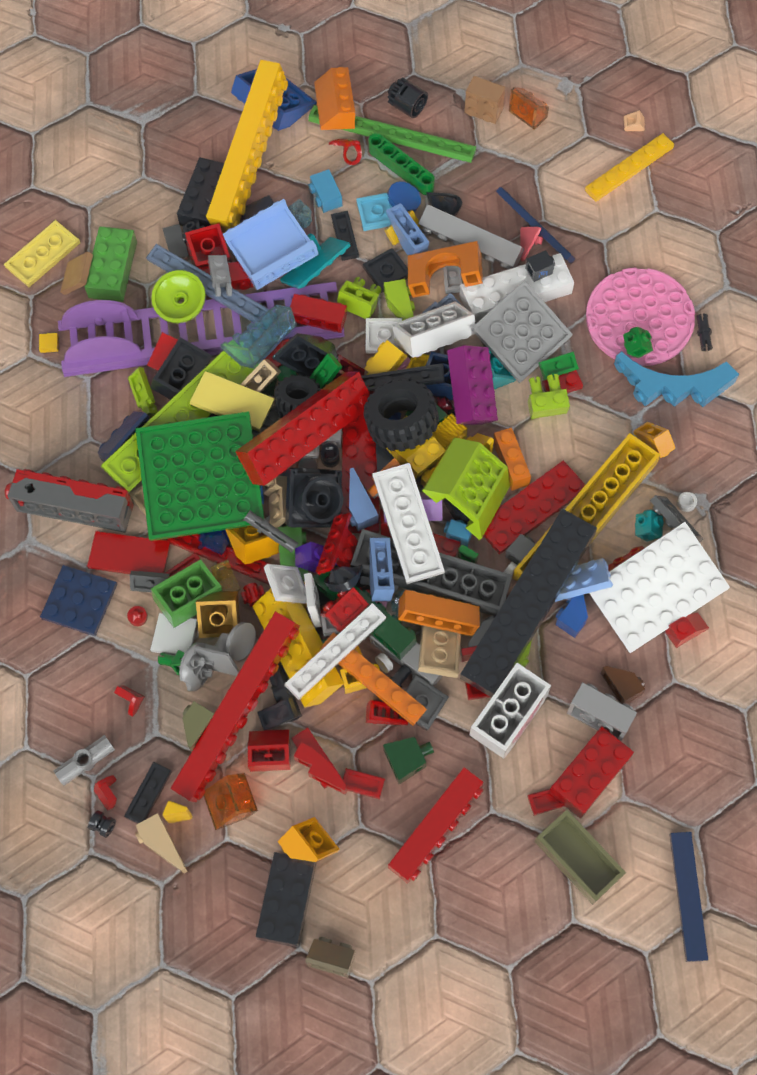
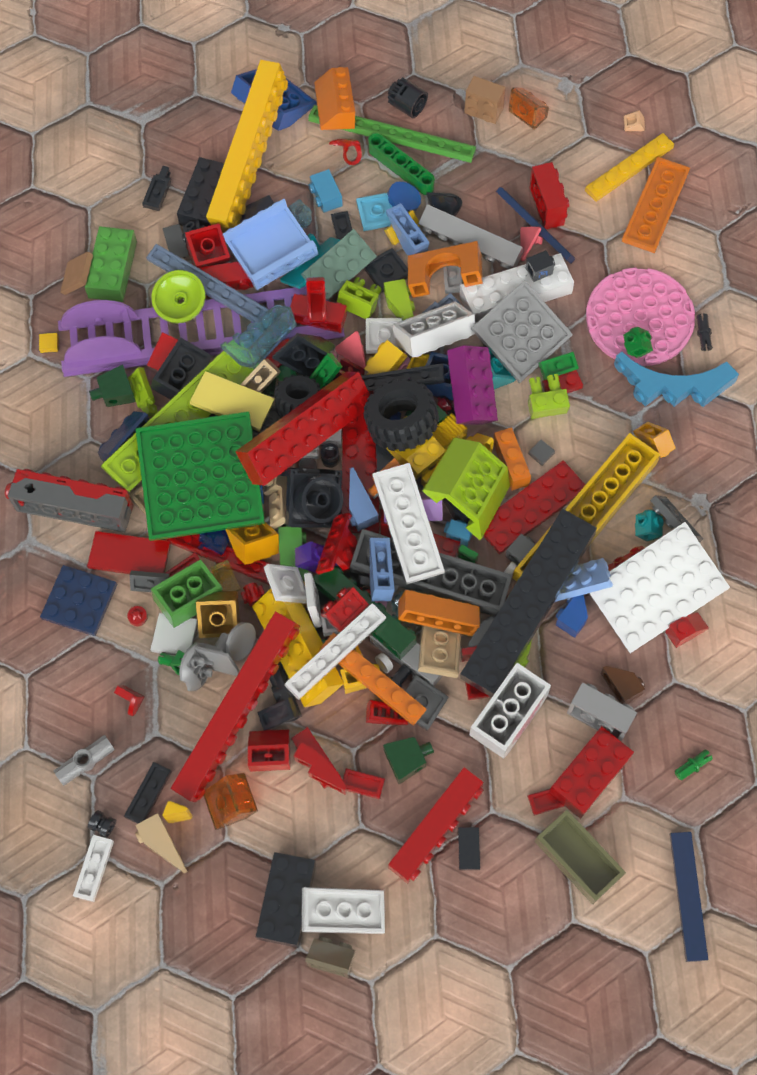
light yellow tile [4,220,80,287] -> none
red tile [94,775,117,811] -> none
olive slope [182,701,214,752] -> none
light grey hinge [208,255,232,296] -> none
dark grey pin [243,510,298,553] -> none
light orange slope [277,817,340,862] -> none
black piece [324,564,363,592] -> none
white tile [677,492,697,512] -> none
none -> white plate [73,835,114,902]
none -> dark green torso [89,365,136,407]
none -> black hinge [142,166,171,211]
none -> sand green plate [301,229,377,301]
none -> white tile [302,887,385,934]
none -> red animal [306,277,326,323]
none -> coral piece [335,331,367,369]
none -> black tile [458,827,480,870]
none -> dark grey tile [528,439,555,466]
none -> red brick [529,162,570,229]
none -> orange plate [622,157,690,253]
none -> green axle [674,749,713,780]

